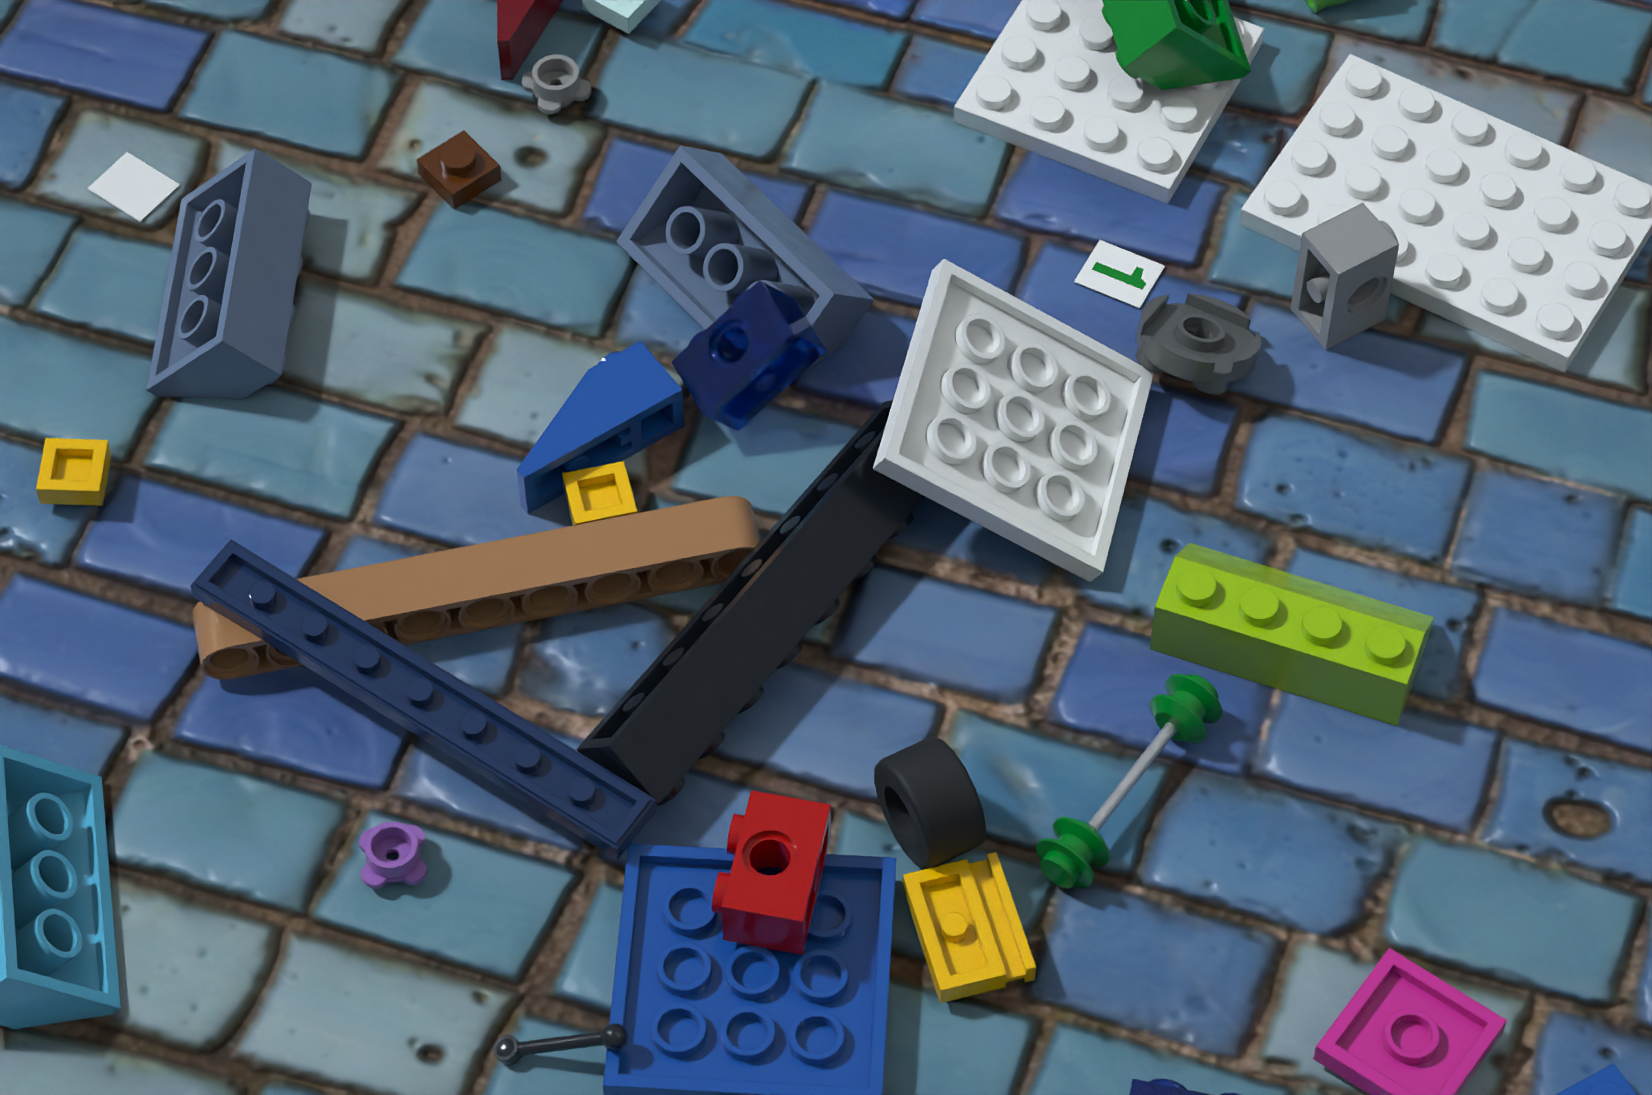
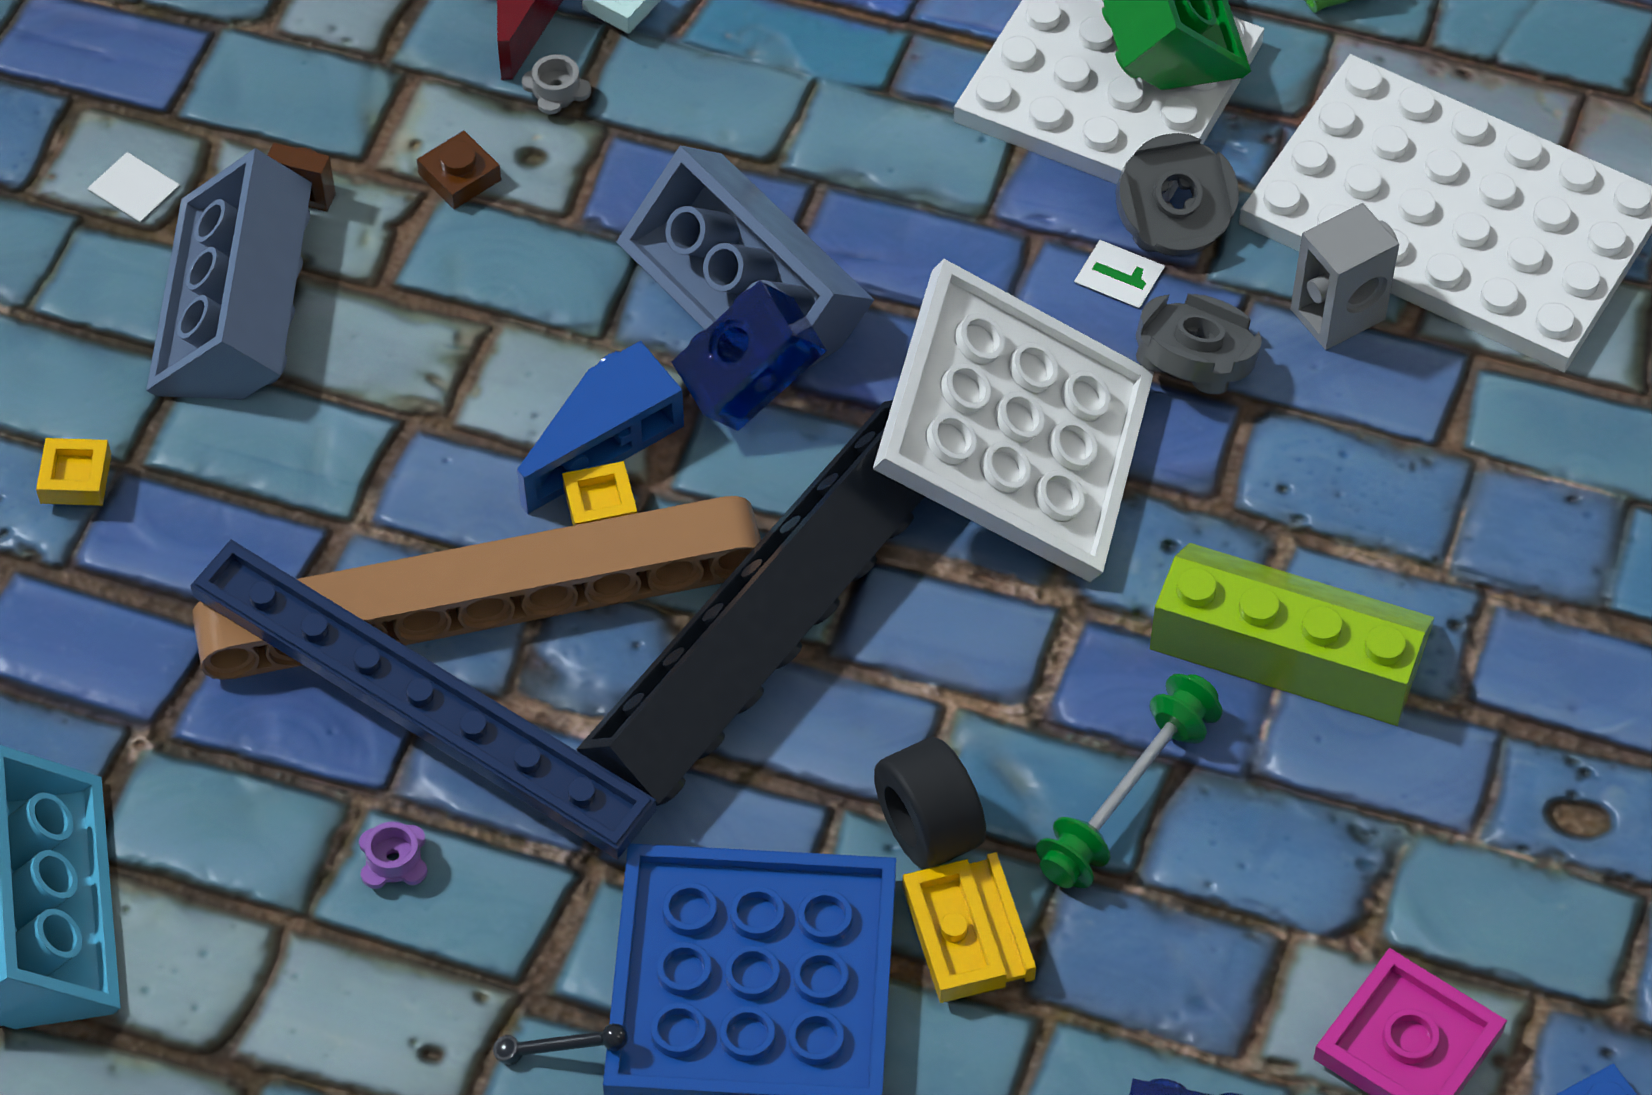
red brick [712,790,831,955] -> none
none -> reddish brown plate [268,143,336,212]
none -> dark grey plate [1116,133,1239,256]

